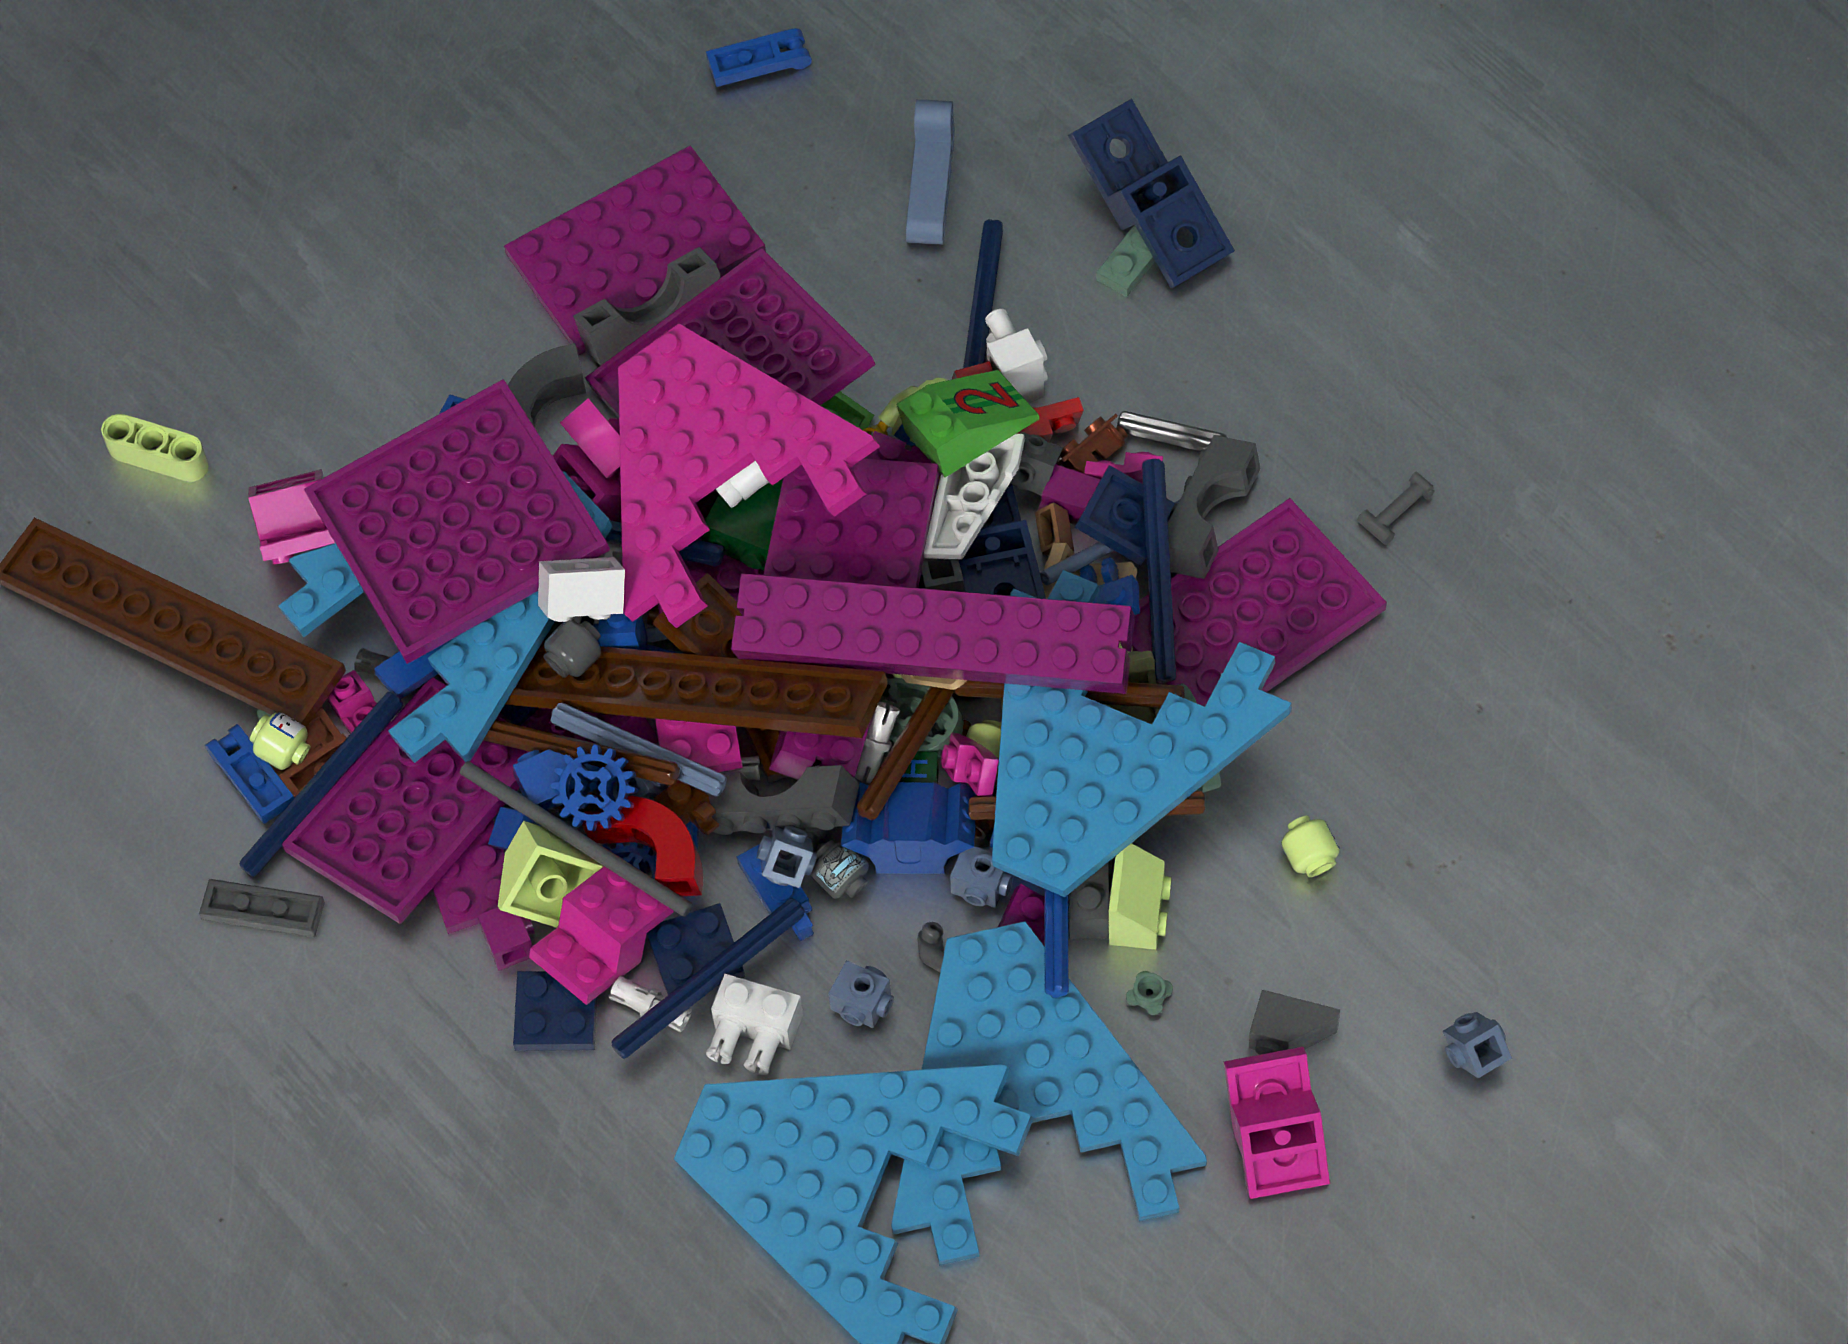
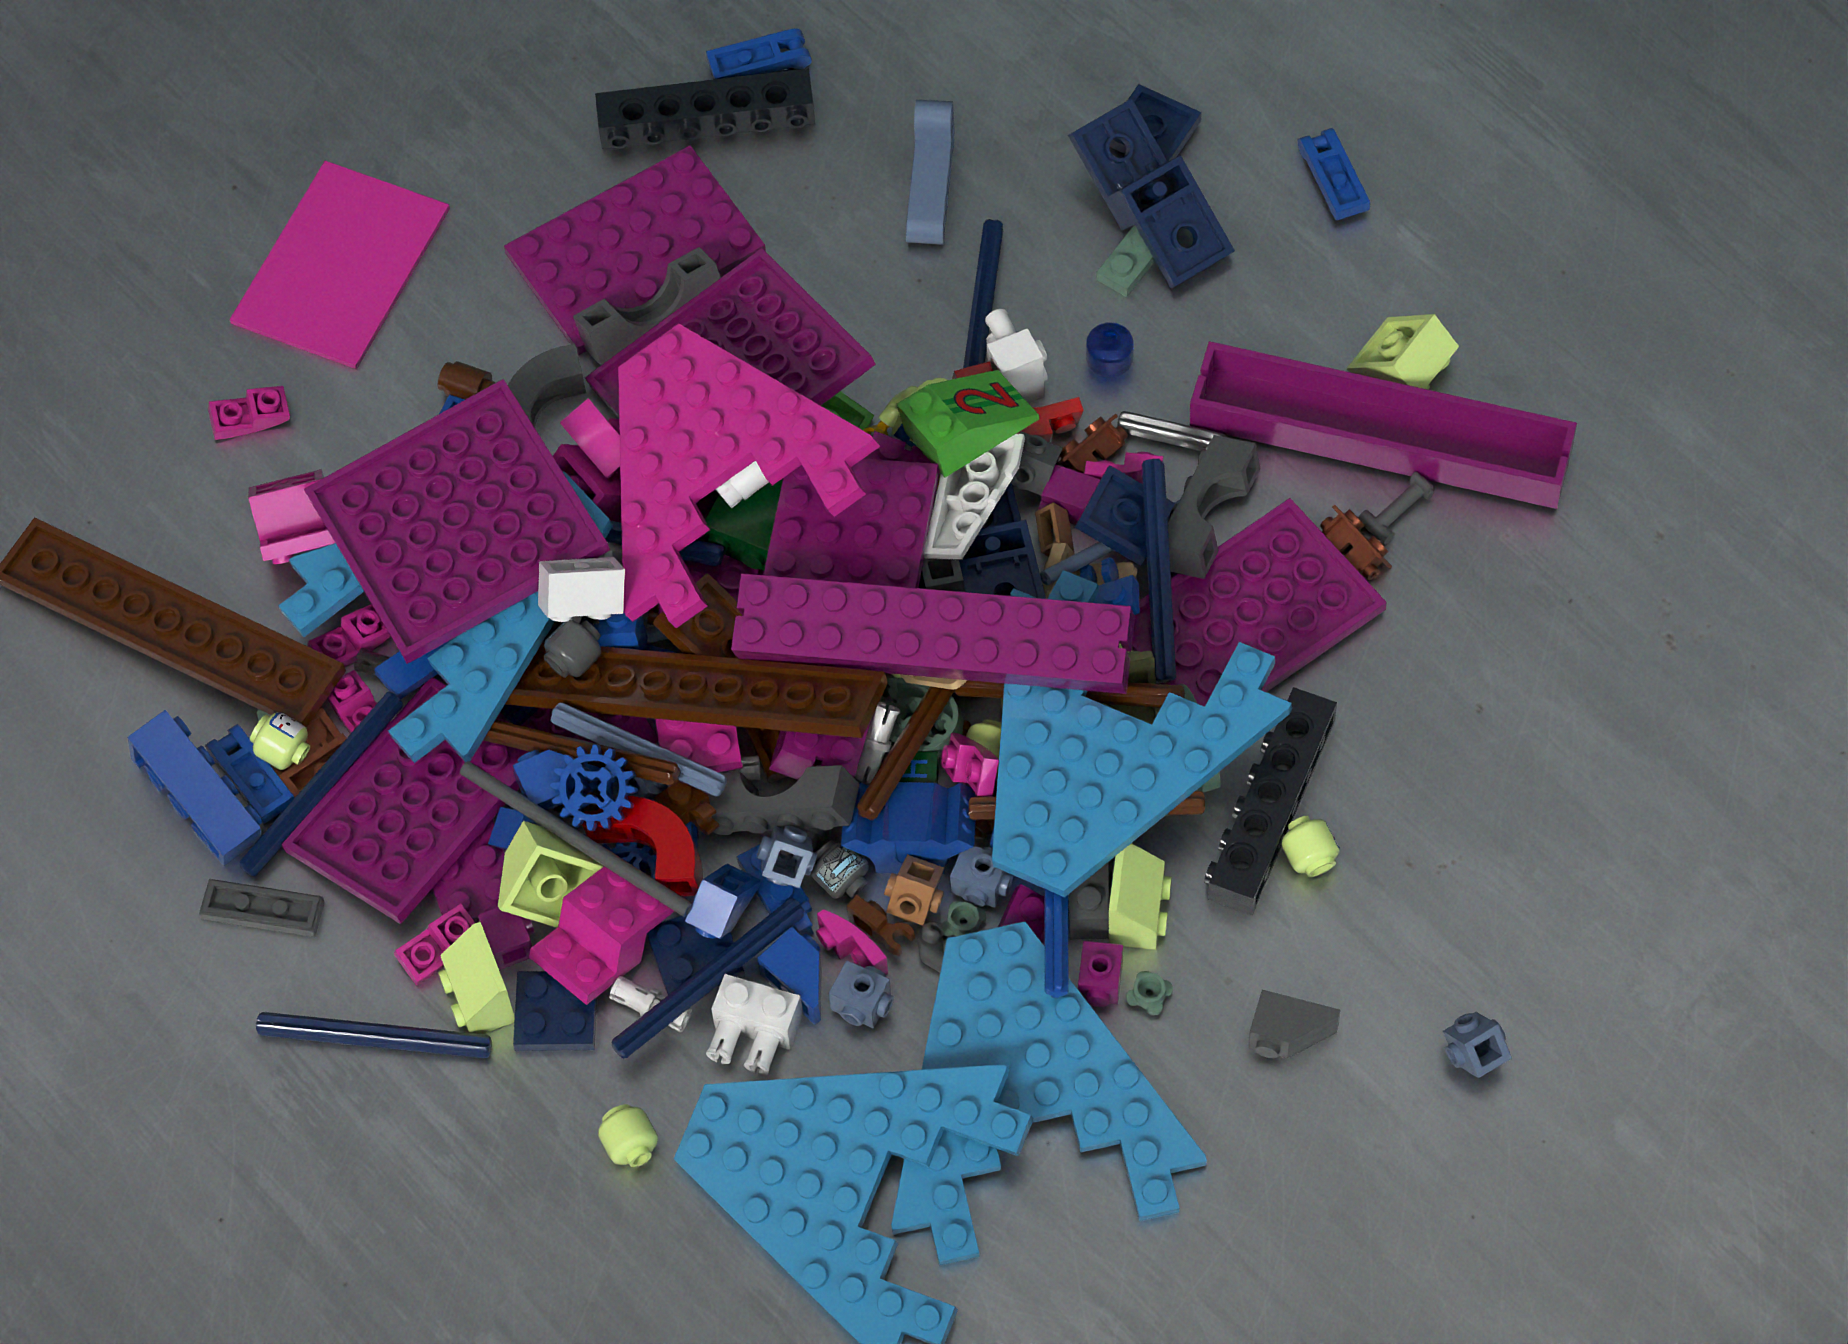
yellowish green beam [101,414,209,482] -> none
dark pink bracket [1223,1047,1330,1199] -> none
none -> blue wedge [127,710,263,866]
none -> dark pink slope [208,386,290,440]
none -> dark pink piece [229,161,450,369]
none -> dark blue axle [256,1012,492,1058]
none -> dark pink slope [307,604,391,667]
none -> dark pink slope [394,903,475,986]
none -> reddish brown brick [437,361,495,400]
none -> yellowish green slope [438,922,515,1034]
none -> black brick [595,68,815,149]
none -> yellowish green head [598,1104,658,1167]
none -> slope [685,863,762,939]
none -> blue slope [757,927,822,1025]
none -> dark pink slope [816,909,888,975]
none -> reddish brown plate [847,895,915,956]
none -> medium nougat brick [884,854,944,926]
none -> sand green plate [941,901,986,937]
none -> magenta brick [1078,941,1123,1007]
none -> clear blue head [1086,322,1134,378]
none -> dark blue plate [1110,84,1202,161]
none -> magenta piece [1190,341,1577,509]
none -> black brick [1204,687,1337,916]
none -> blue plate [1297,128,1370,221]
none -> copper hinge [1320,504,1392,580]
none -> yellowish green slope [1346,314,1459,390]

